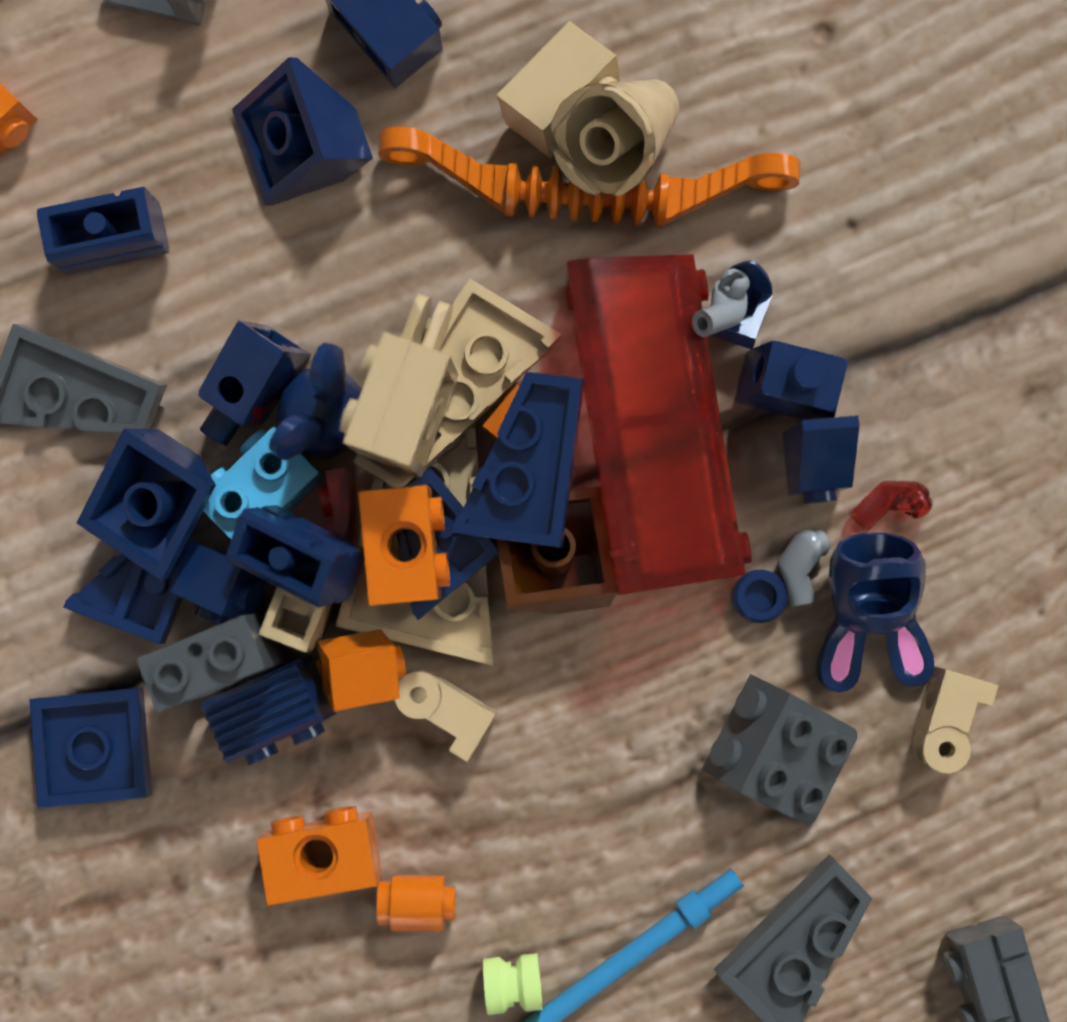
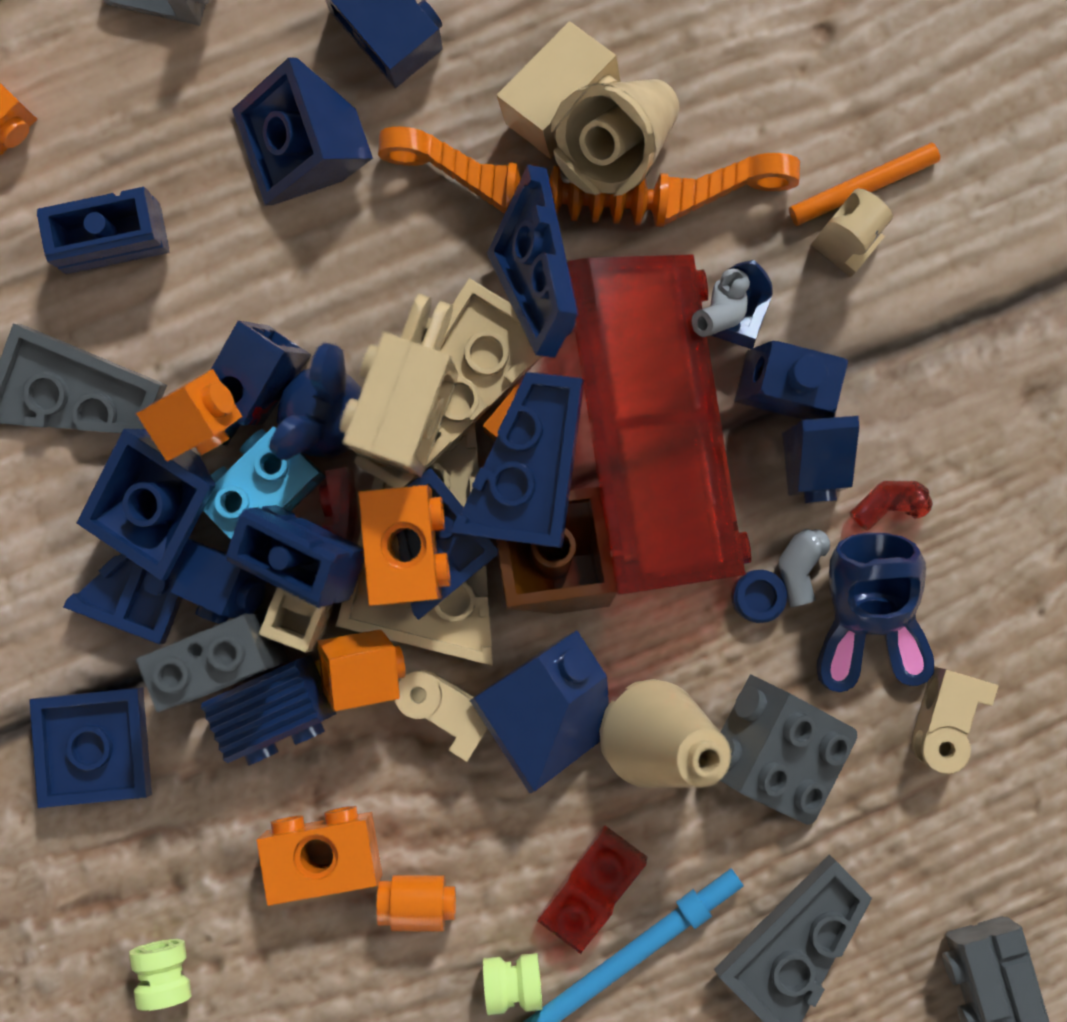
none -> yellowish green wheel [129,939,192,1011]
none -> orange brick [136,369,243,462]
none -> dark blue slope [469,630,609,794]
none -> dark blue wing [487,165,578,358]
none -> clear red slope [537,825,648,954]
none -> tan cone [599,679,731,788]
none -> orange bar [789,142,940,226]
none -> tan leg [811,188,893,277]

